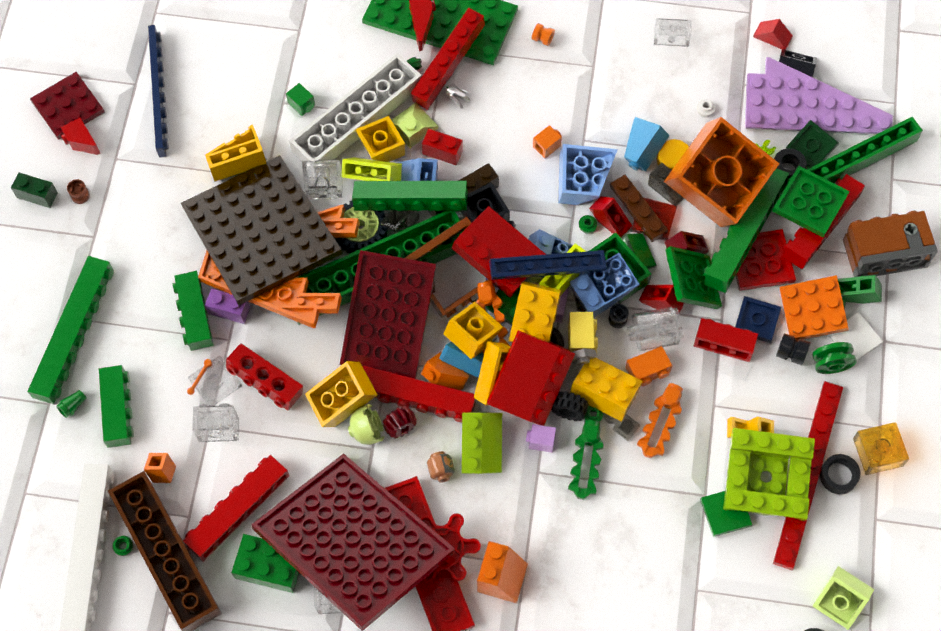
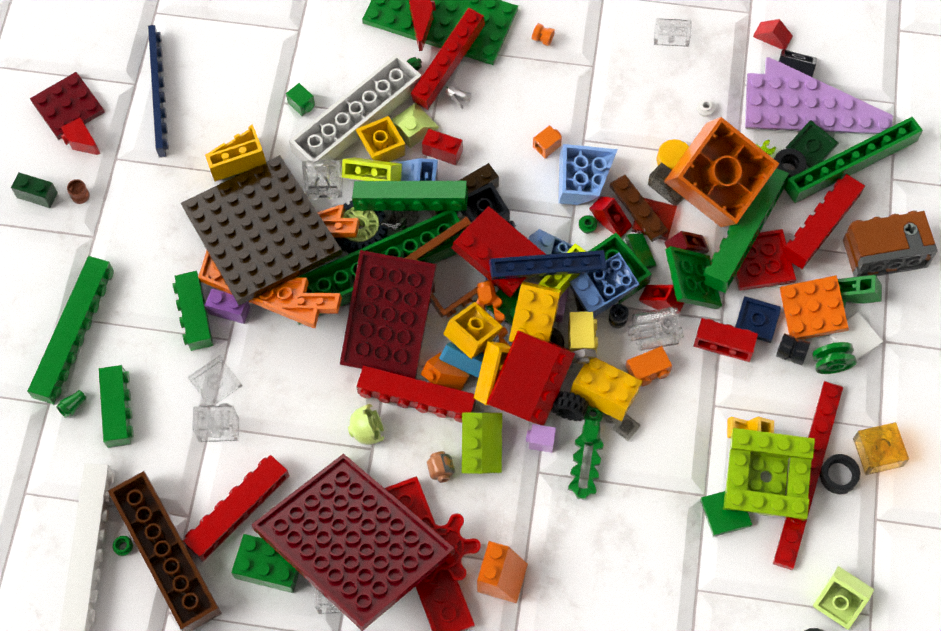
orange brick [144,453,176,483] -> none
orange hinge [187,359,212,395] -> none
red brick [226,343,303,411] -> none
yellow brick [305,361,377,427] -> none
dark red gear [382,406,417,439] -> none
slope [624,117,670,172] -> none
orange sword [637,383,683,458] -> none
green plate [772,166,850,238] -> none

